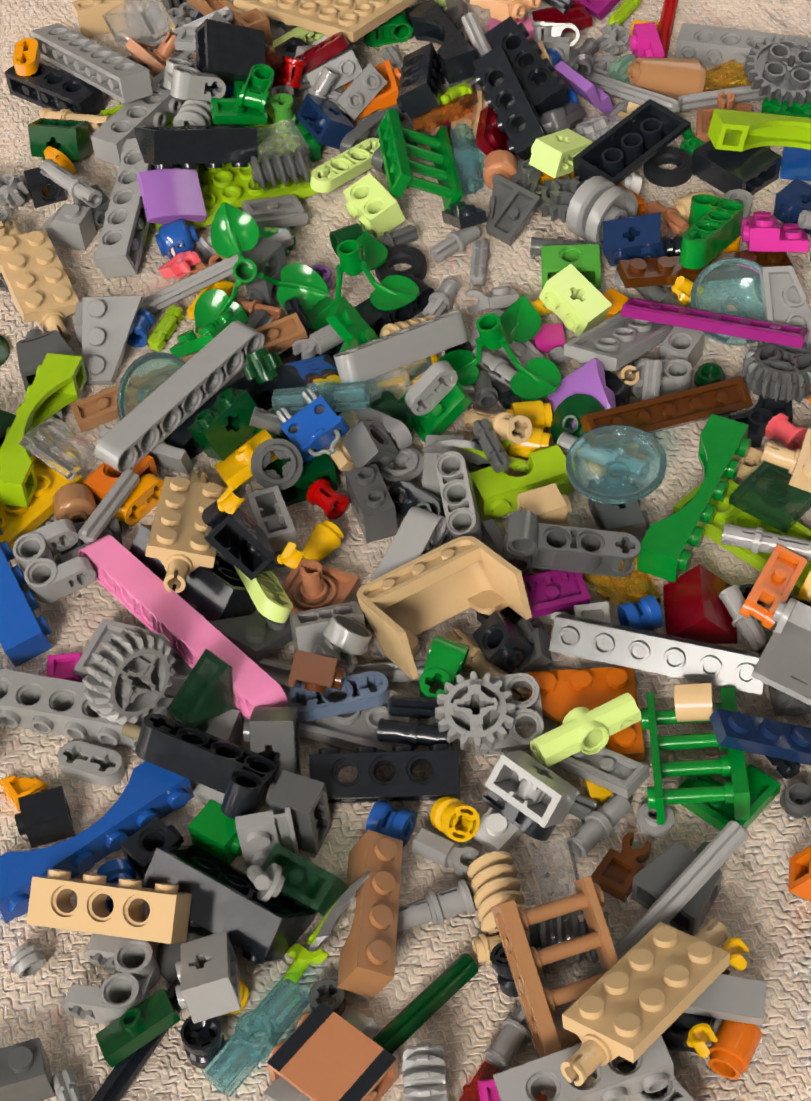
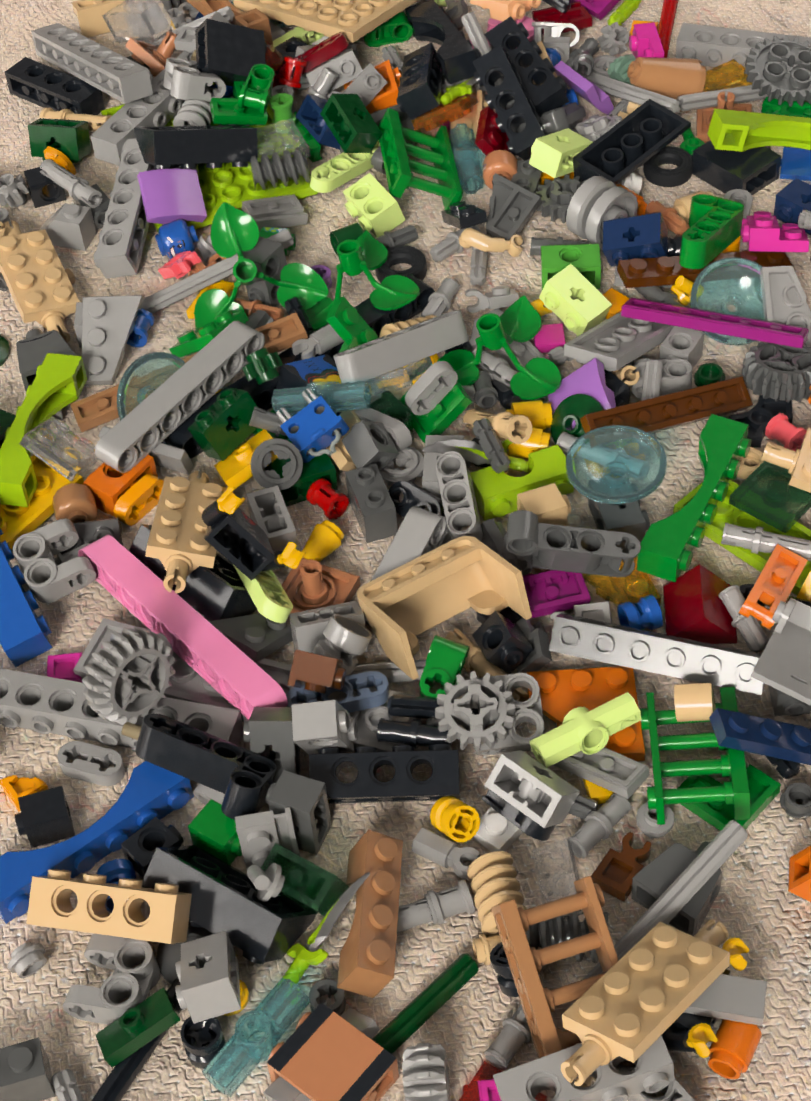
light orange beam [13,38,40,76] -> none
light grey axle [78,469,140,545] -> none
lime axle [147,305,184,352] -> none
clear green slope [167,649,234,727] -> none
blue wheel [366,799,416,847] -> none
none -> light grey brick [291,700,358,754]
none -> dark green brick [320,93,382,153]
none -> tan arm [459,228,523,257]

